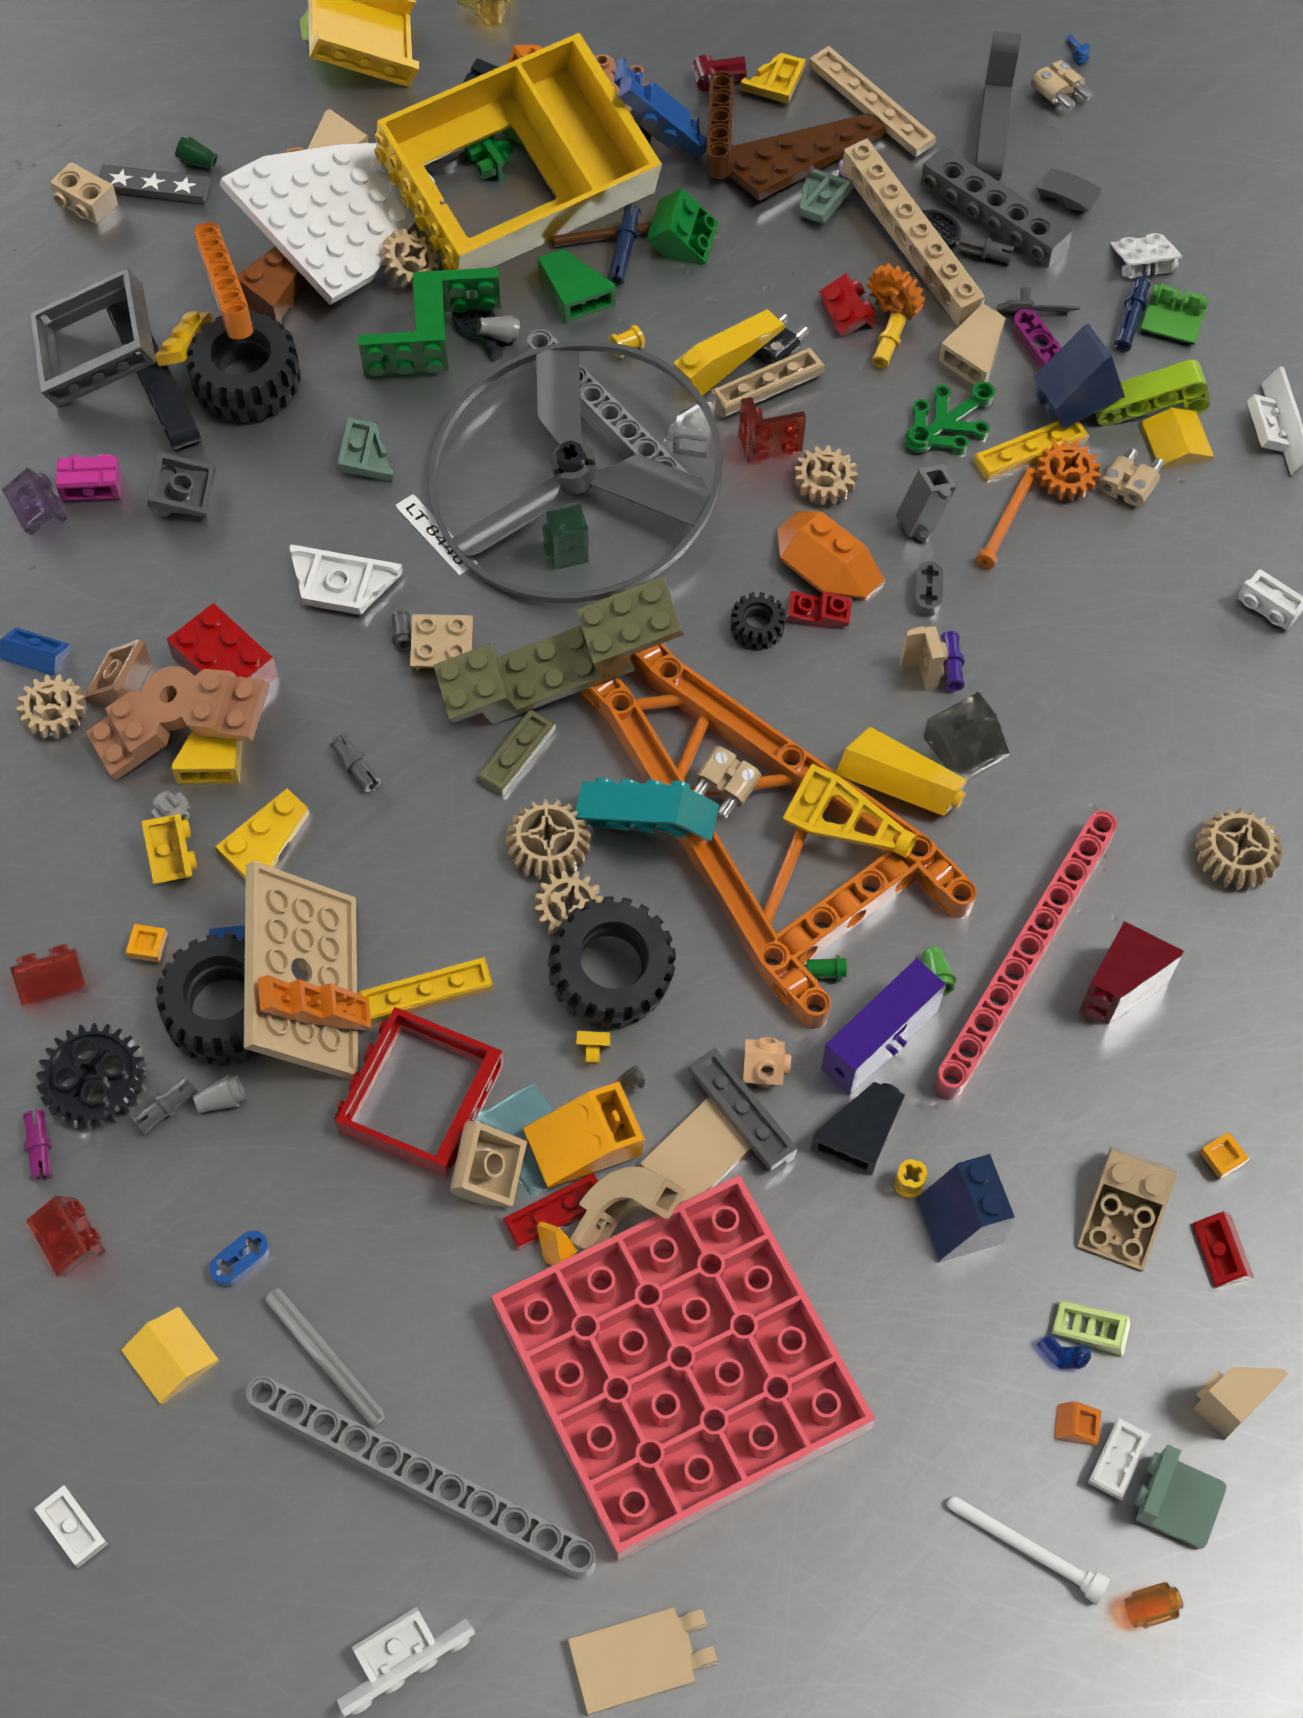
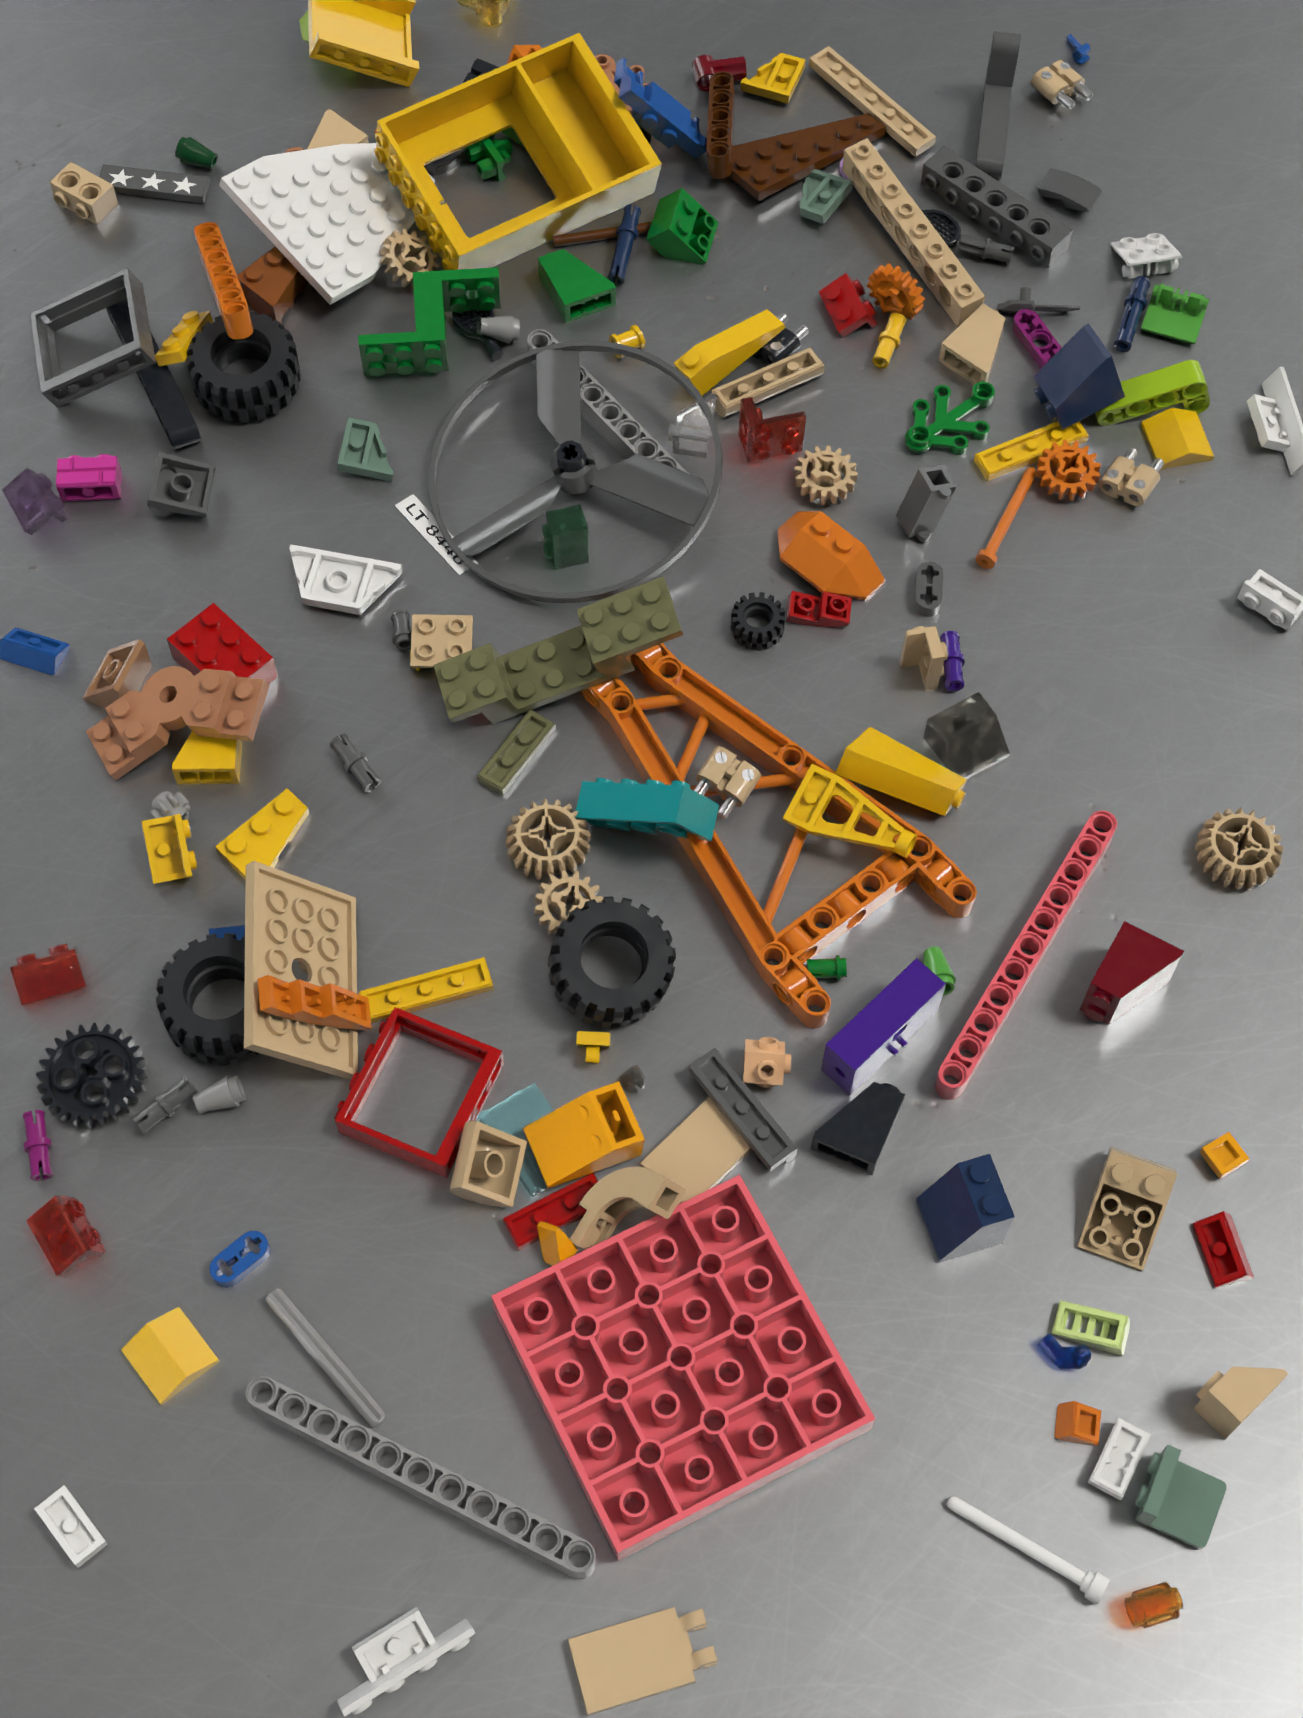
tan gear [17,674,87,739] -> none
light orange plate [126,924,168,963] -> none
yellow bush [894,1159,928,1199] -> none

